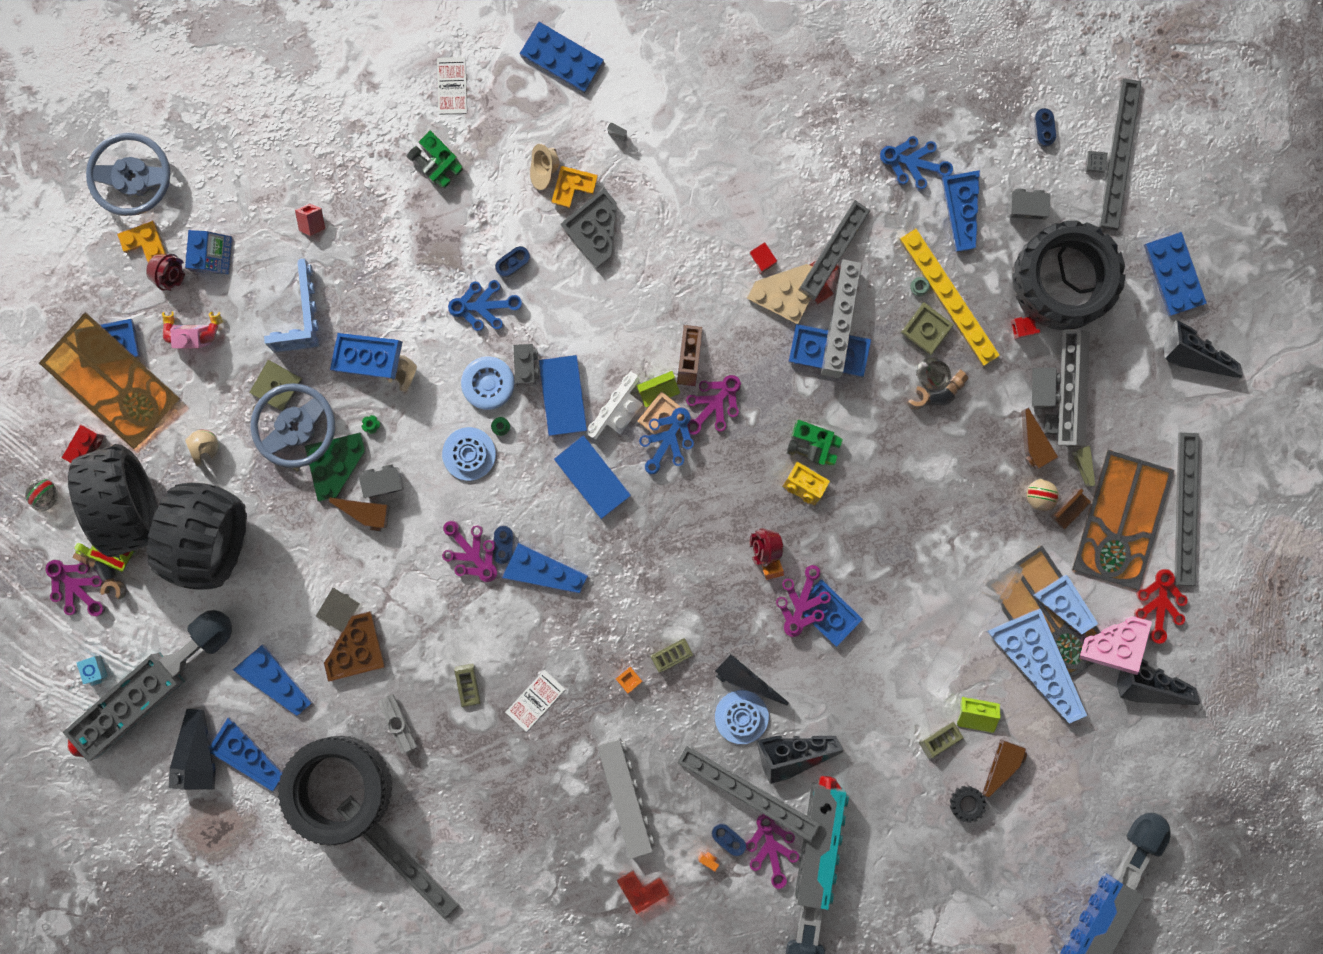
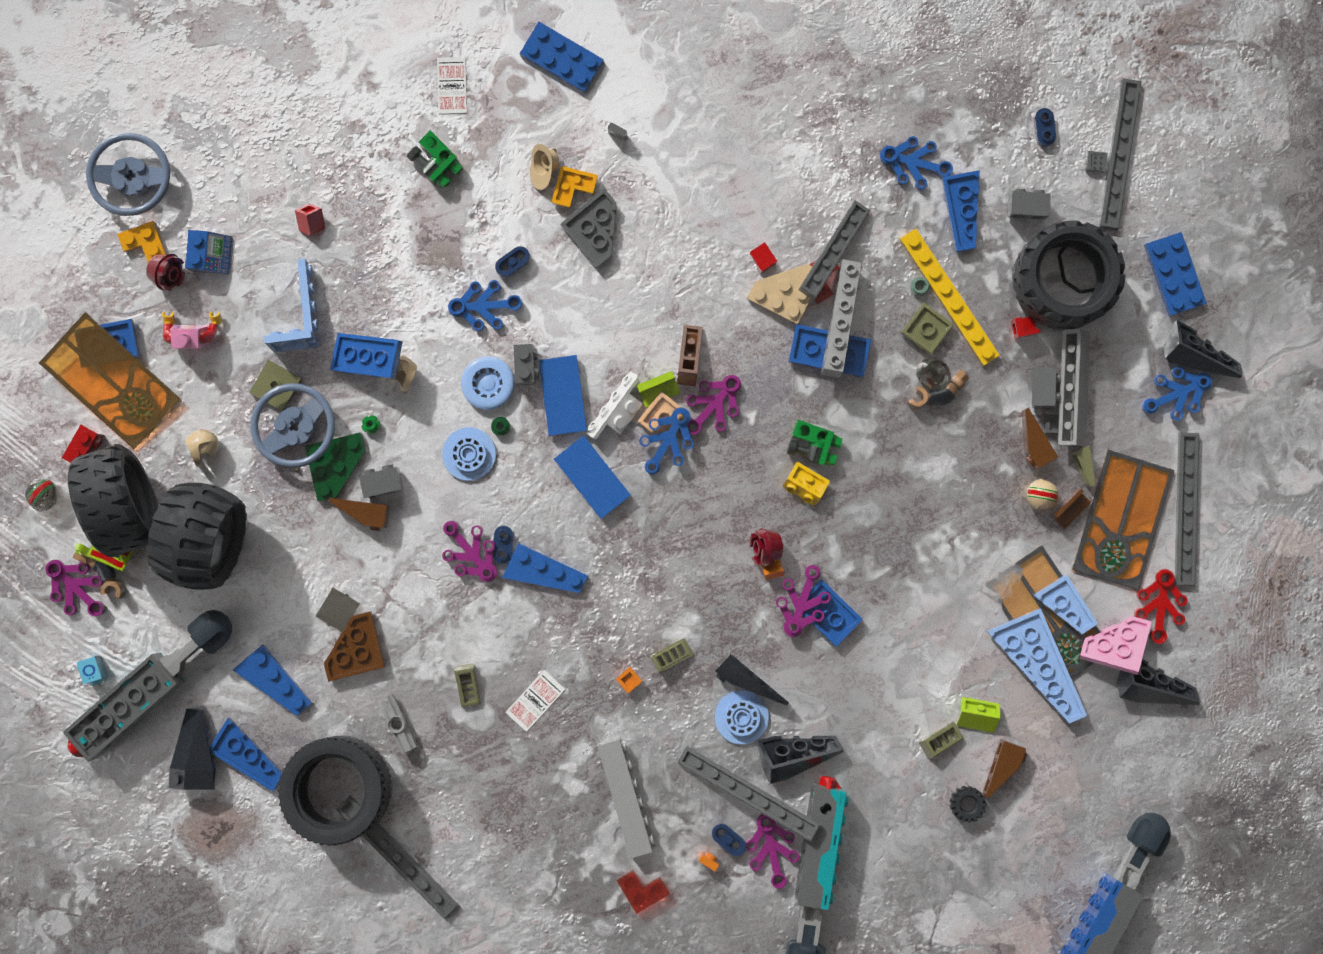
none -> blue plant [1141,367,1212,421]

